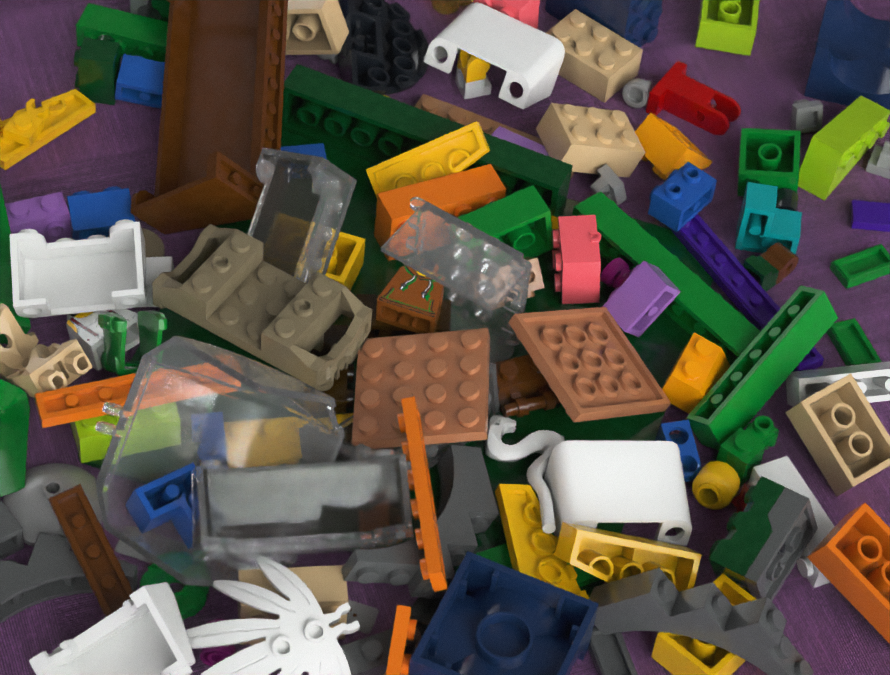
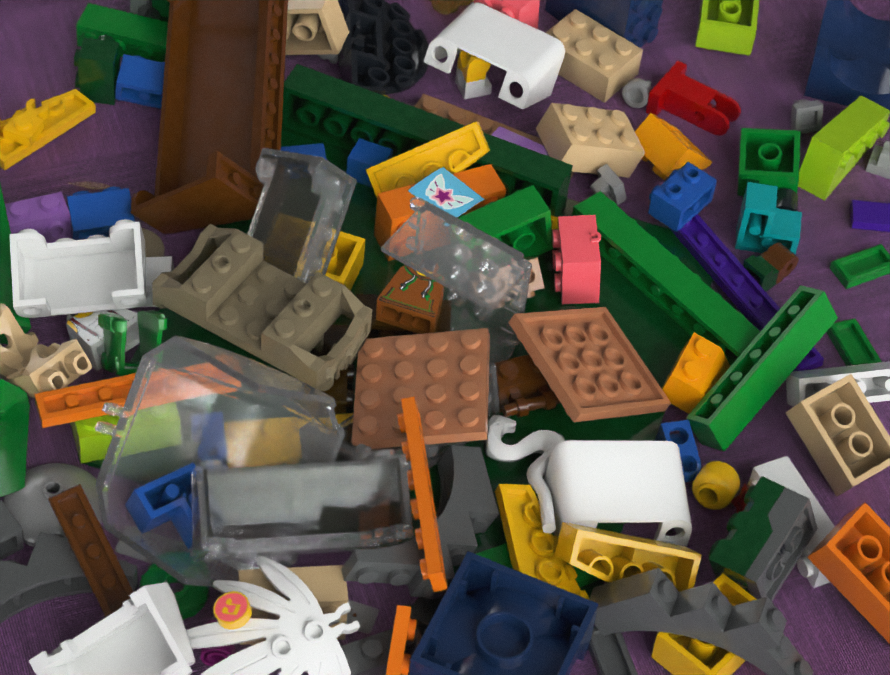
magenta wheel [600,257,631,289] -> none
medium lavender brick [602,261,681,337] -> none
green brick [716,415,779,488] -> none
none -> sticker [67,181,113,189]
none -> tile [213,591,252,629]
none -> blue brick [346,138,393,188]
none -> sticker [408,167,485,224]

